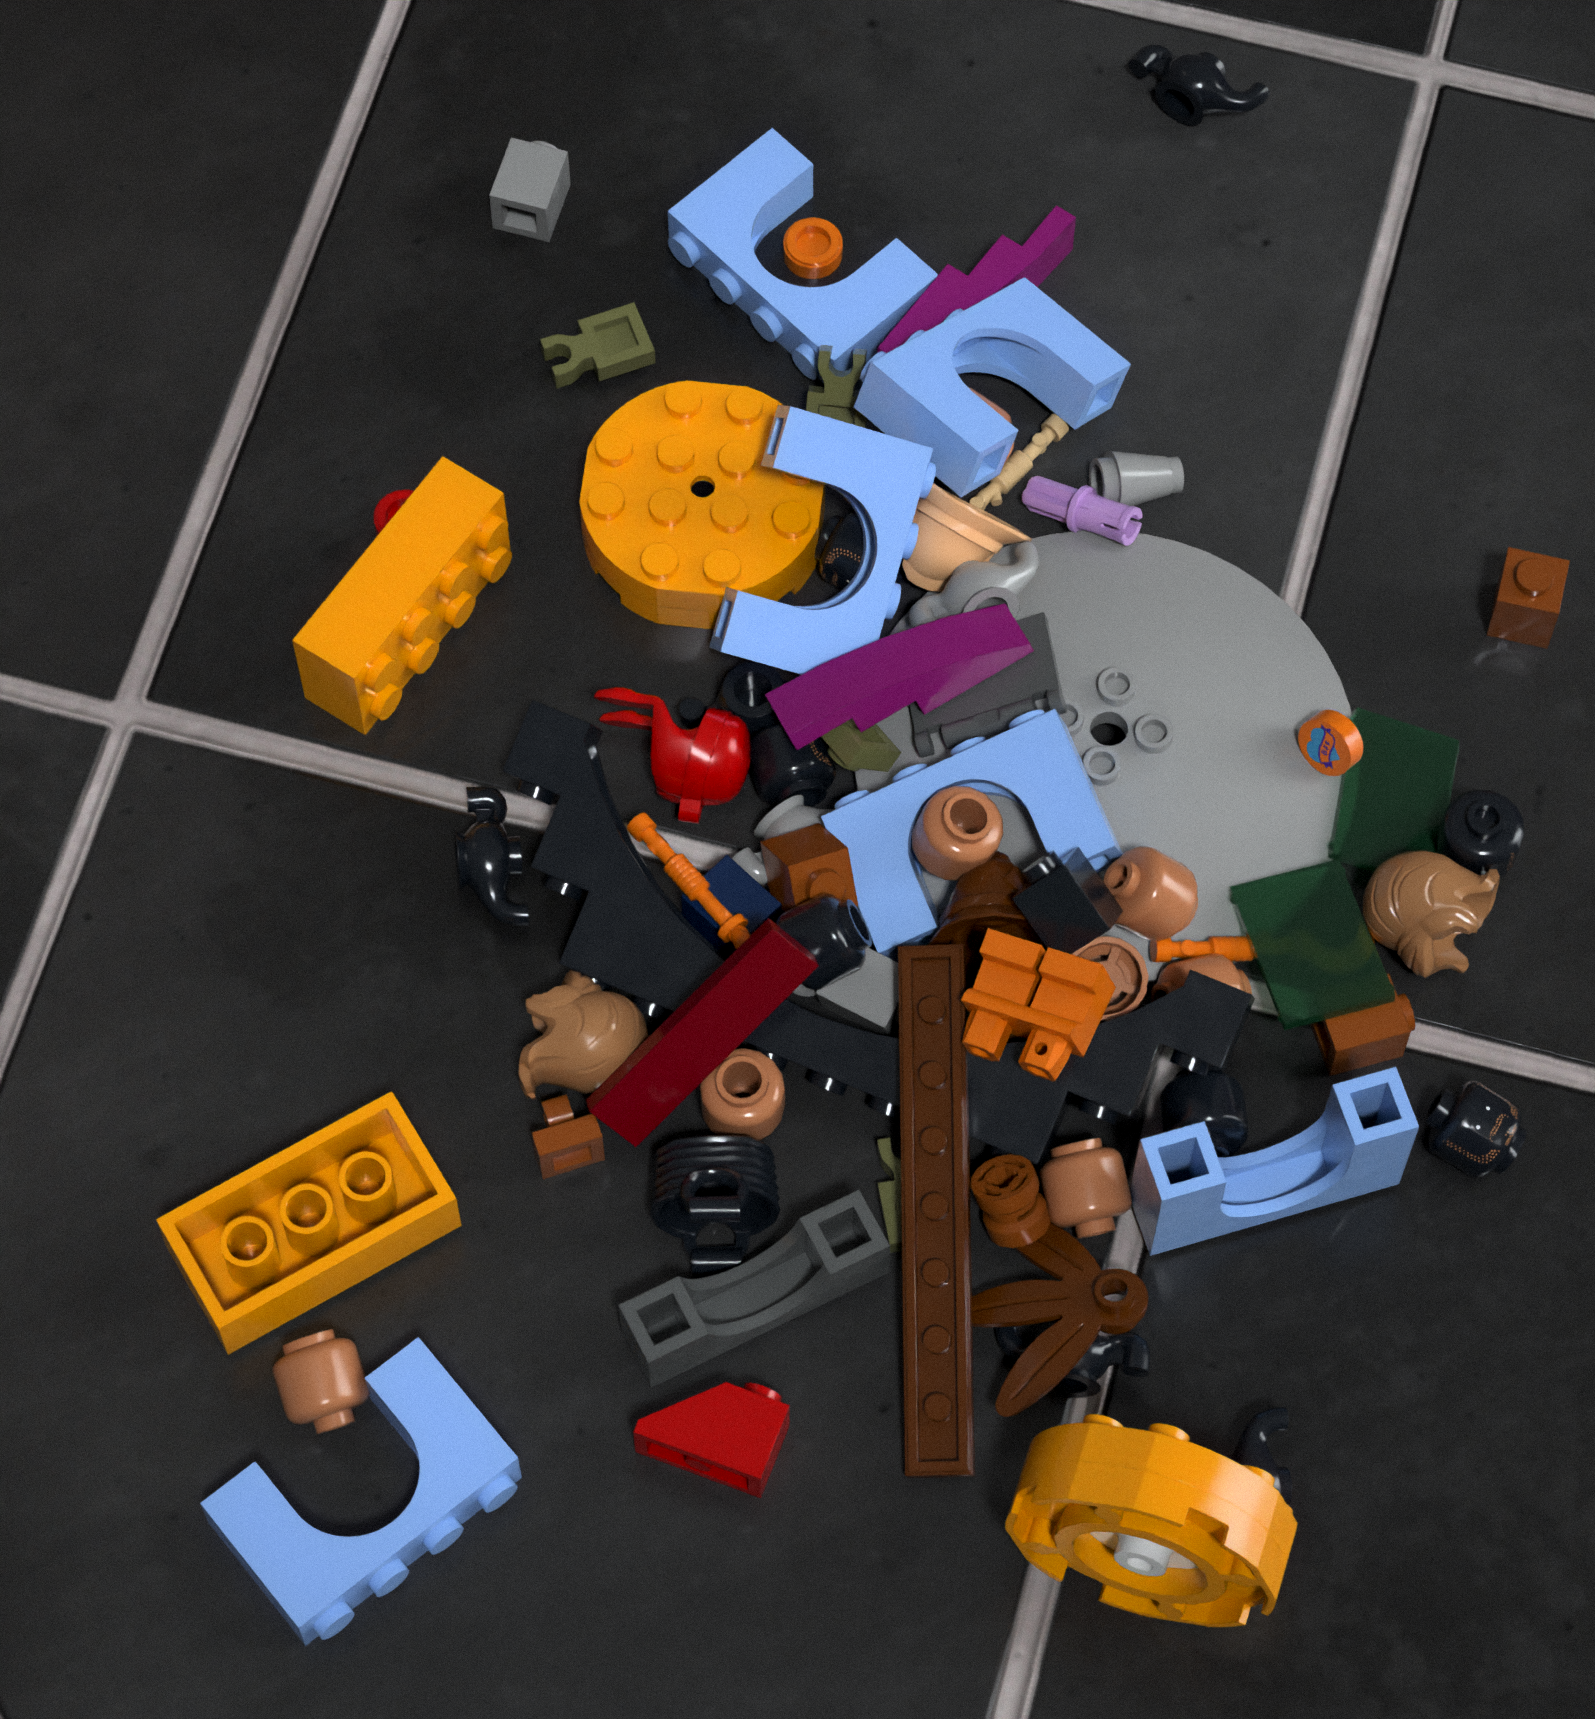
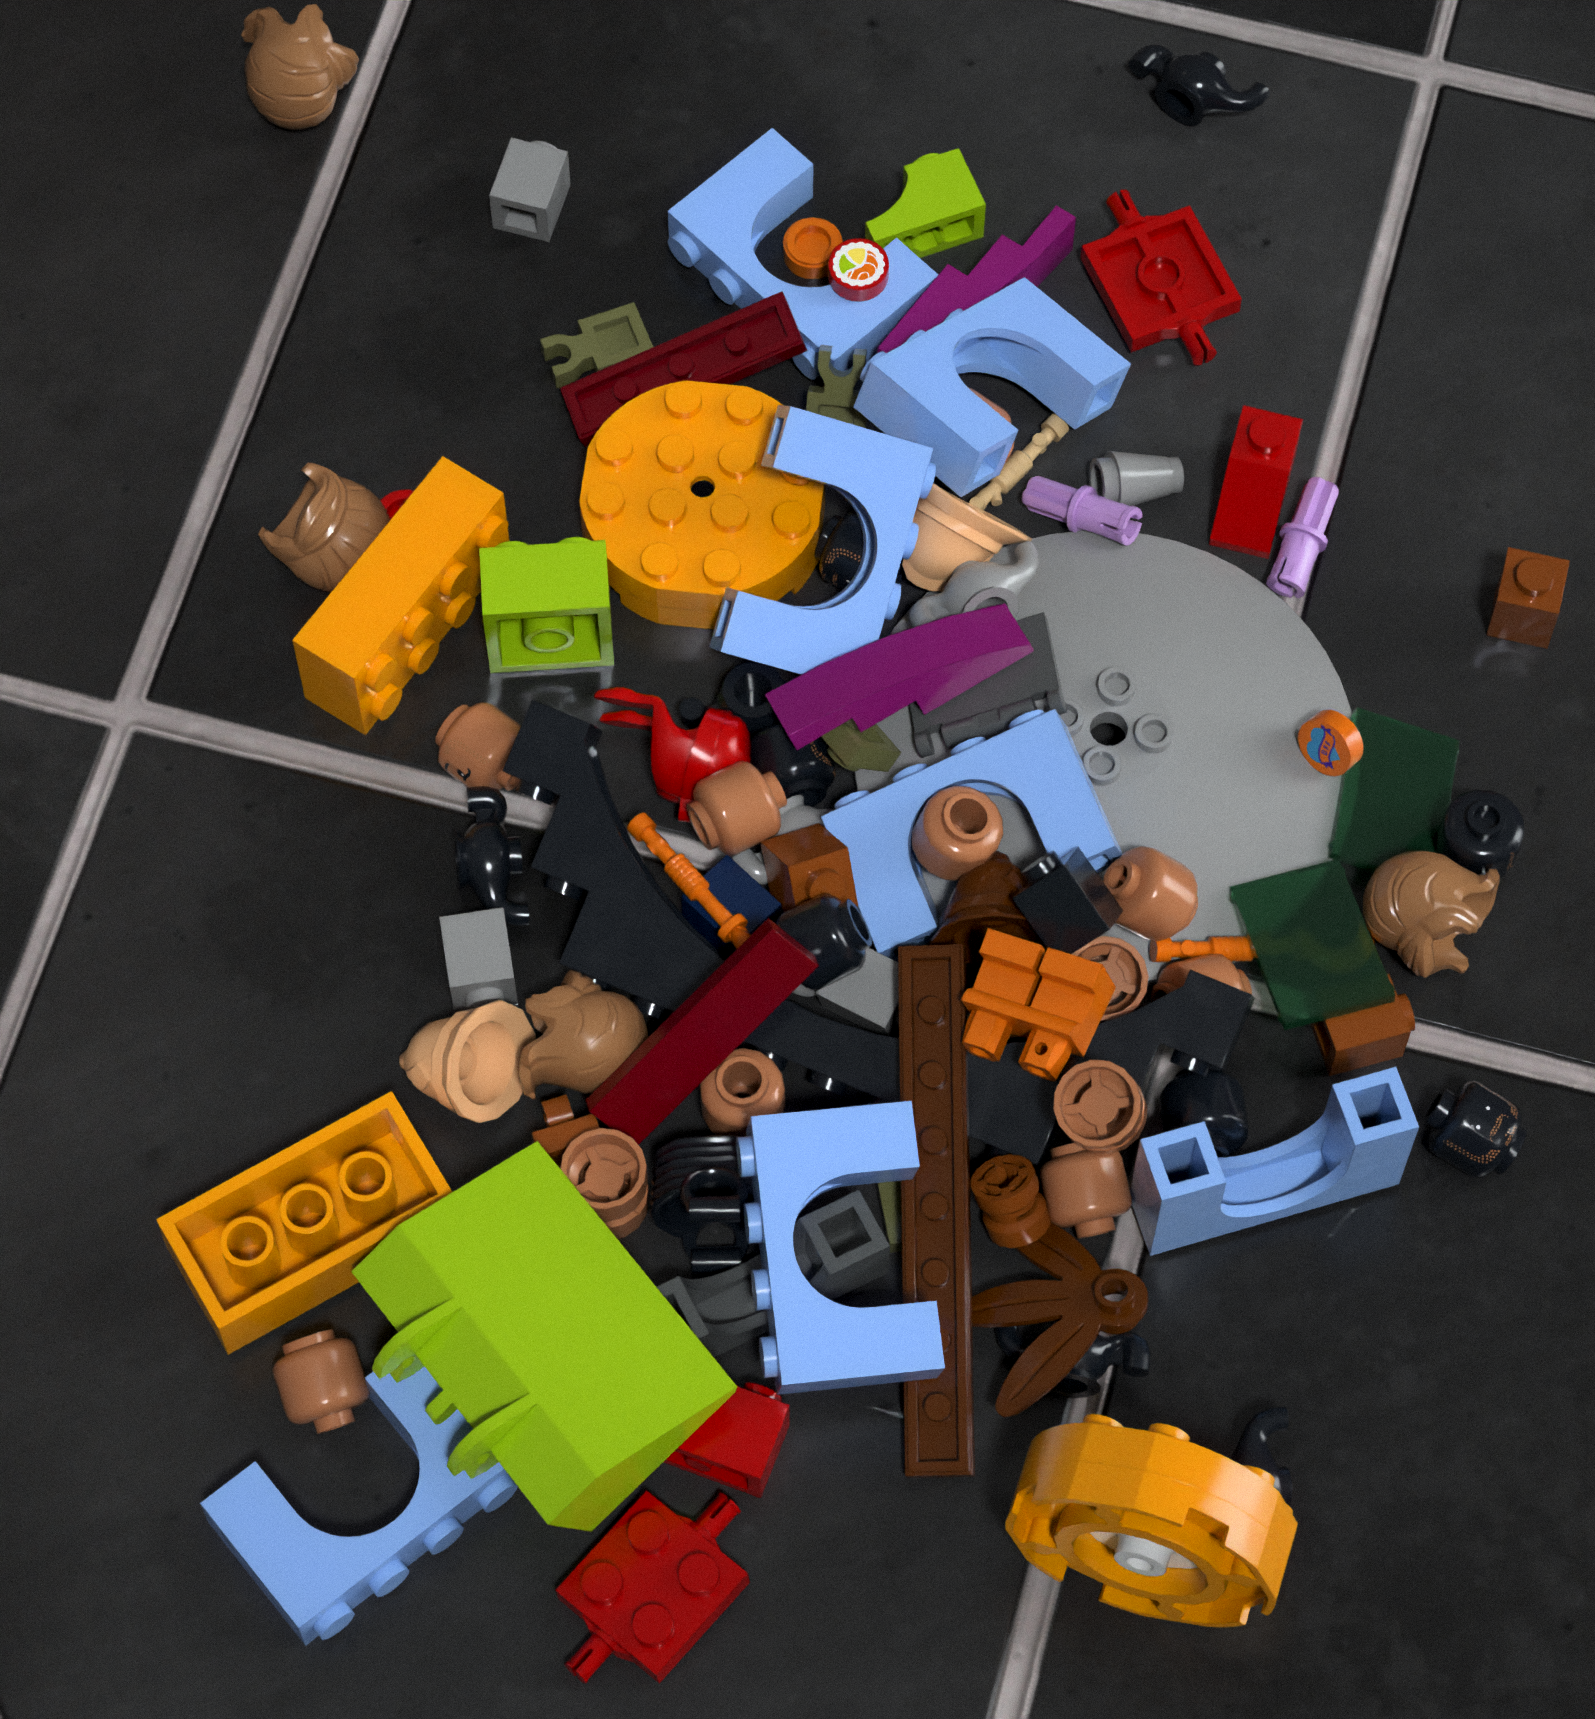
none -> medium nougat hair [241,4,359,130]
none -> medium nougat hair [258,462,390,592]
none -> lime piece [351,1141,737,1532]
none -> light nougat piece [399,1000,536,1123]
none -> nougat head [435,703,521,791]
none -> light grey brick [439,907,518,1013]
none -> lime brick [479,537,614,673]
none -> red plate [555,1490,750,1684]
none -> dark red tile [560,291,808,447]
none -> nougat wheel [560,1128,650,1239]
none -> nougat head [687,761,787,856]
none -> light blue arch [736,1101,945,1395]
none -> tile [828,238,889,301]
none -> lime arch [865,148,986,258]
none -> nougat wheel [1053,1060,1147,1154]
none -> red plate [1080,190,1242,365]
none -> red slope [1209,405,1303,559]
none -> lavender axle [1266,477,1339,598]

